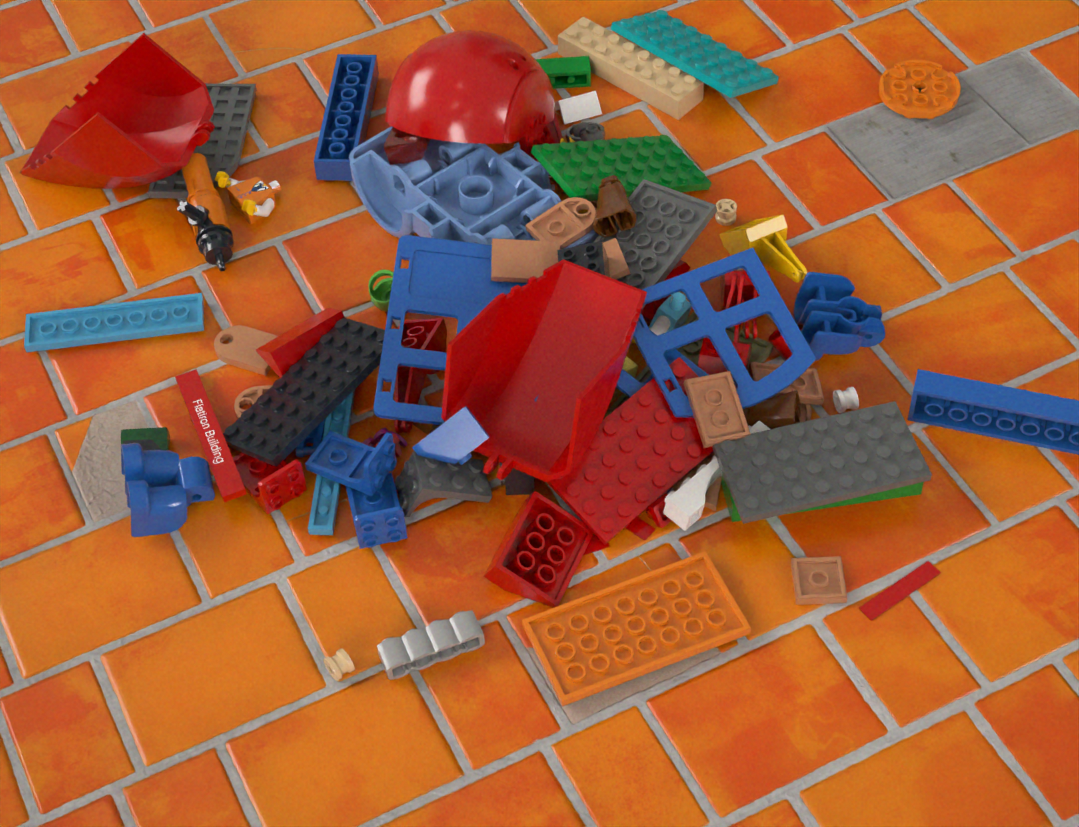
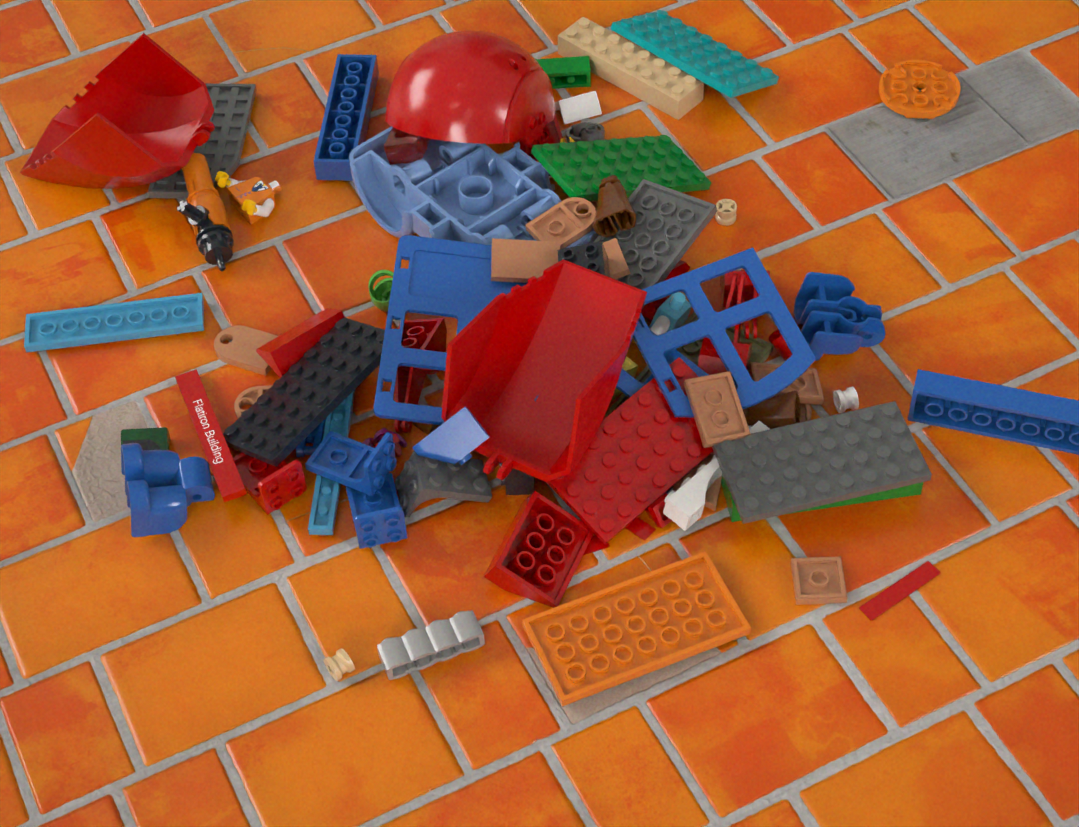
yellow slope [719,215,808,283] -> none

